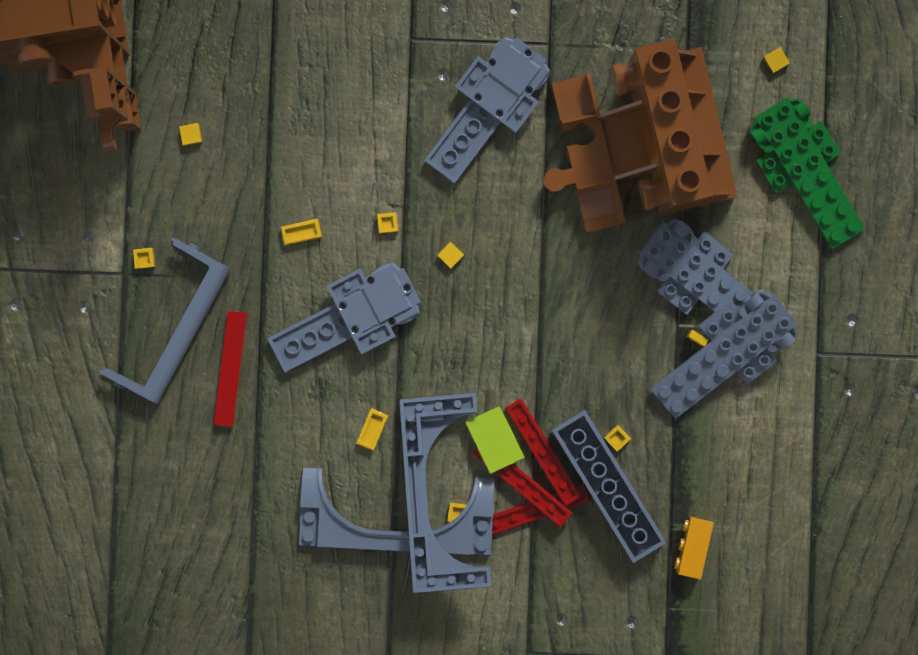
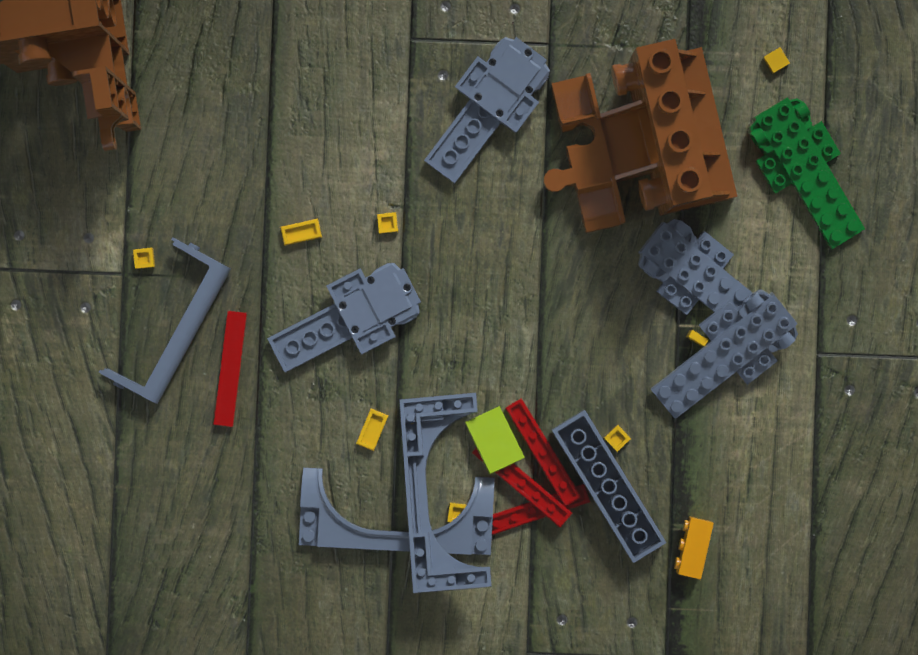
yellow tile [179,123,202,146] -> none
yellow tile [437,242,464,269] -> none

